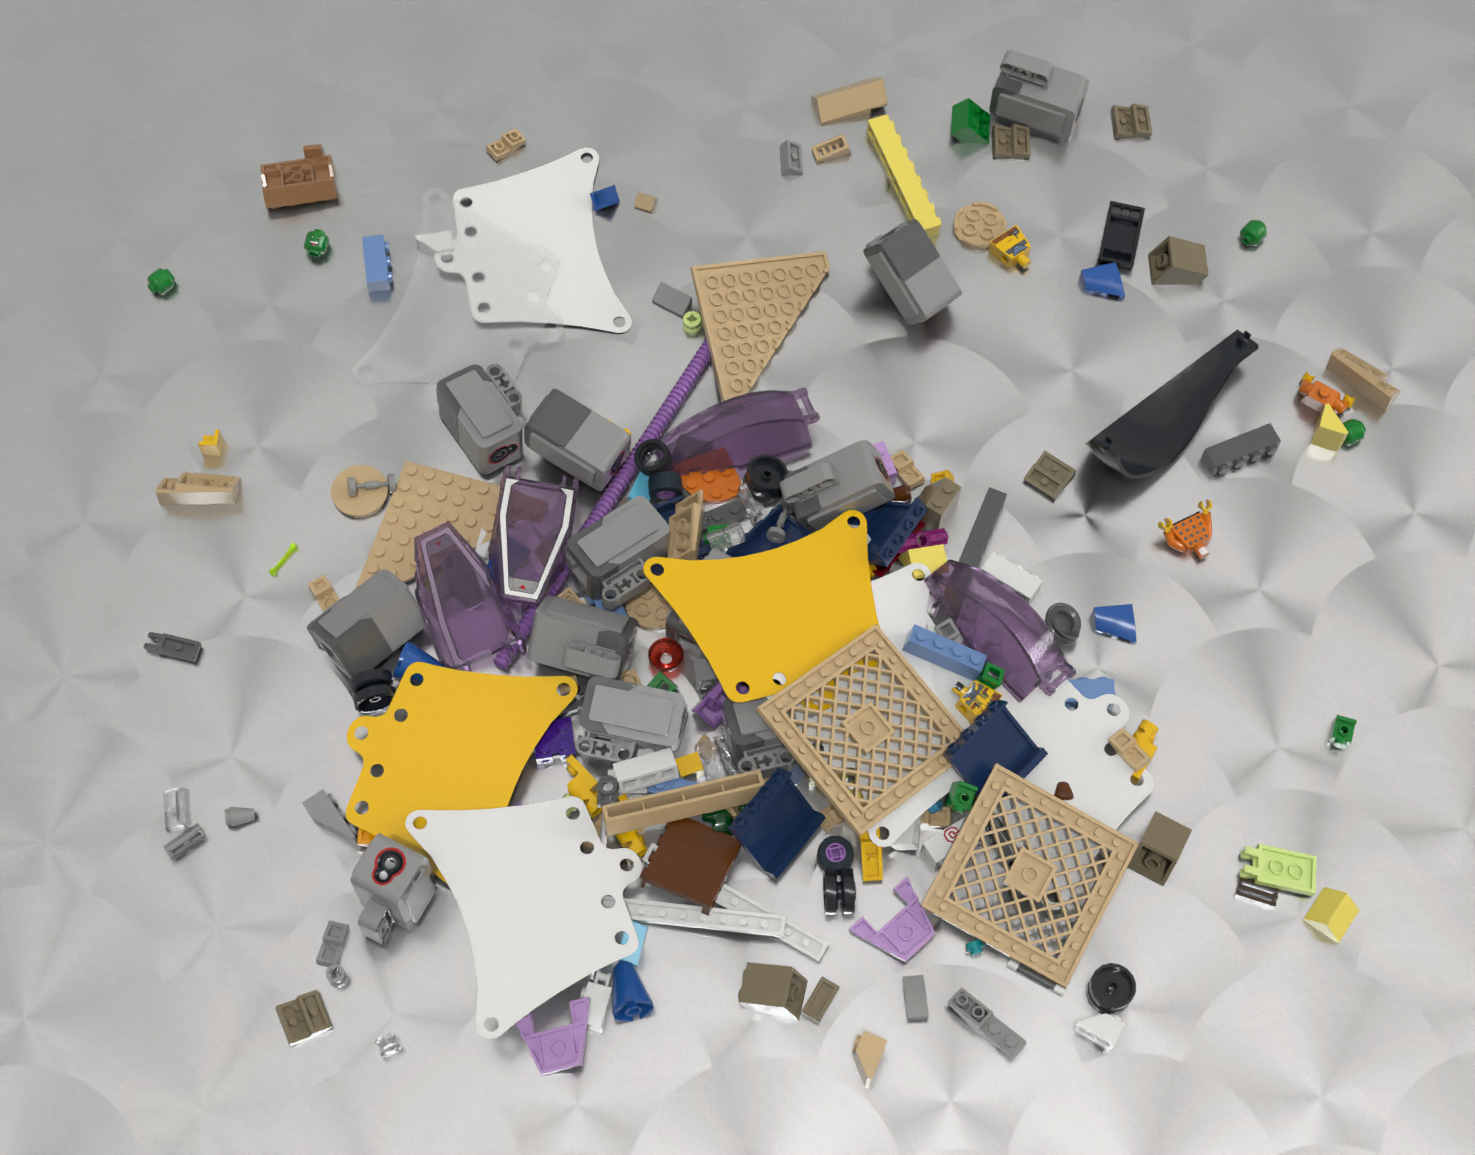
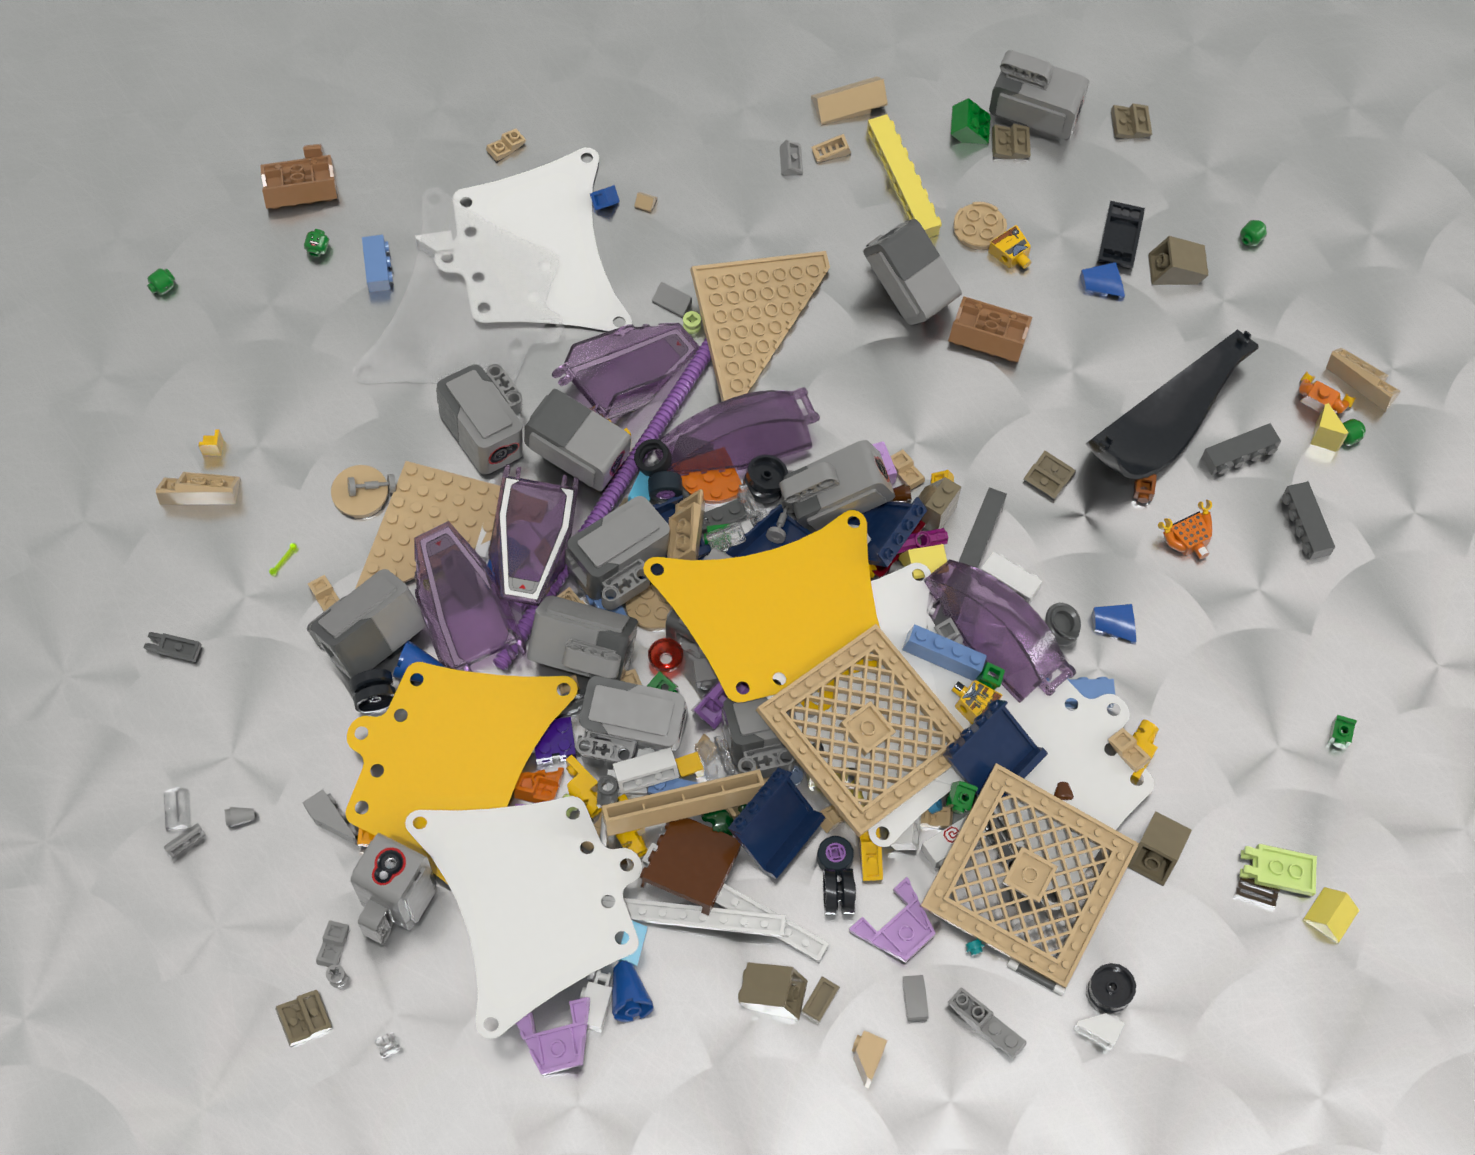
none -> orange slope [514,767,564,803]
none -> clear purple windscreen [552,323,700,420]
none -> medium nougat piece [948,296,1032,362]
none -> dark orange brick [1133,474,1157,503]
none -> dark grey brick [1282,481,1335,560]

